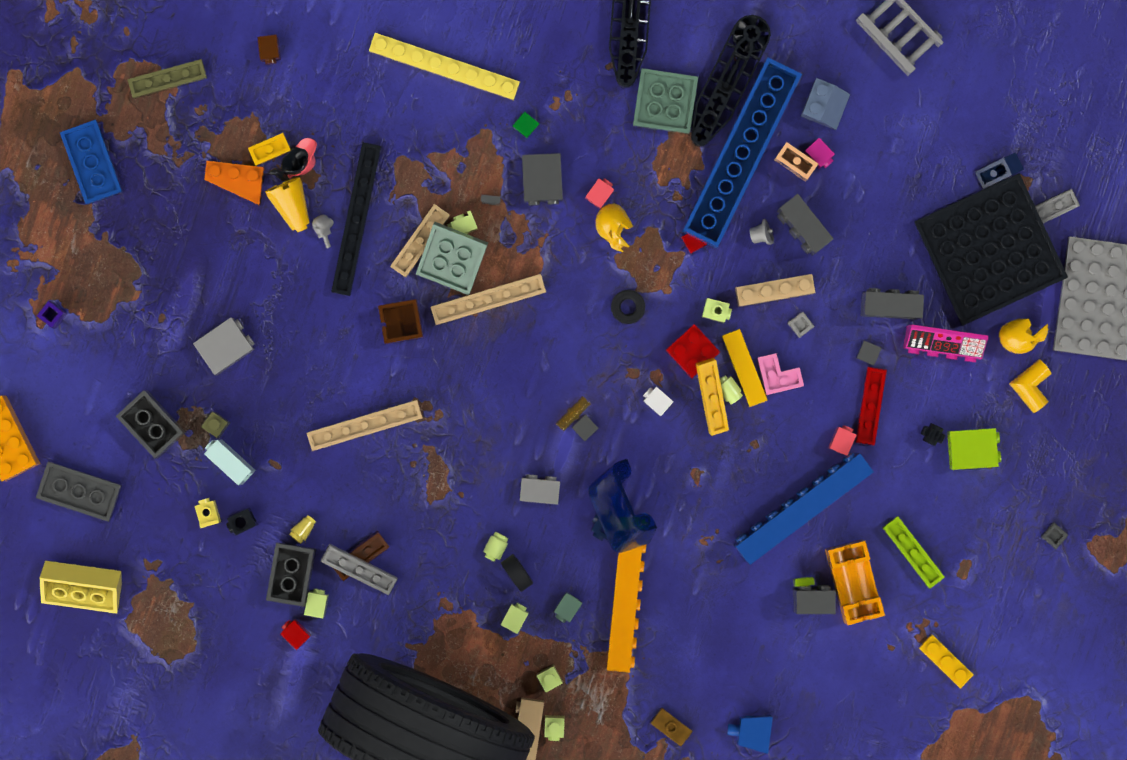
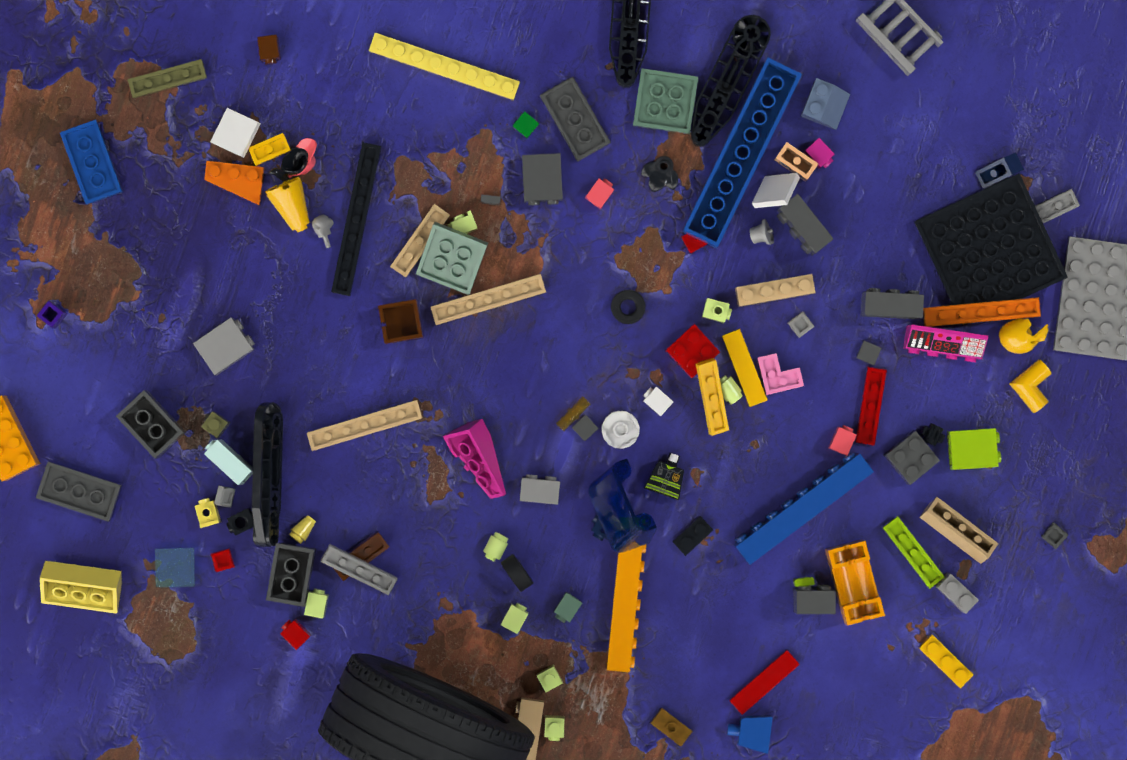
yellow helmet [595,203,633,252] -> none
none -> clear light blue tile [155,548,195,587]
none -> white tile [210,108,261,158]
none -> red tile [211,549,235,572]
none -> light grey tile [214,486,236,508]
none -> black beam [252,402,283,547]
none -> dark pink wedge [443,419,506,499]
none -> dark grey tile [540,77,611,162]
none -> white tile [602,411,640,449]
none -> black plate [641,156,678,192]
none -> black torso [644,452,684,500]
none -> black plate [672,516,713,556]
none -> red tile [729,650,800,715]
none -> white tile [752,173,800,208]
none -> dark grey brick [884,431,940,485]
none -> tan brick [920,497,998,564]
none -> orange tile [923,297,1041,327]
none -> light grey brick [935,572,979,614]

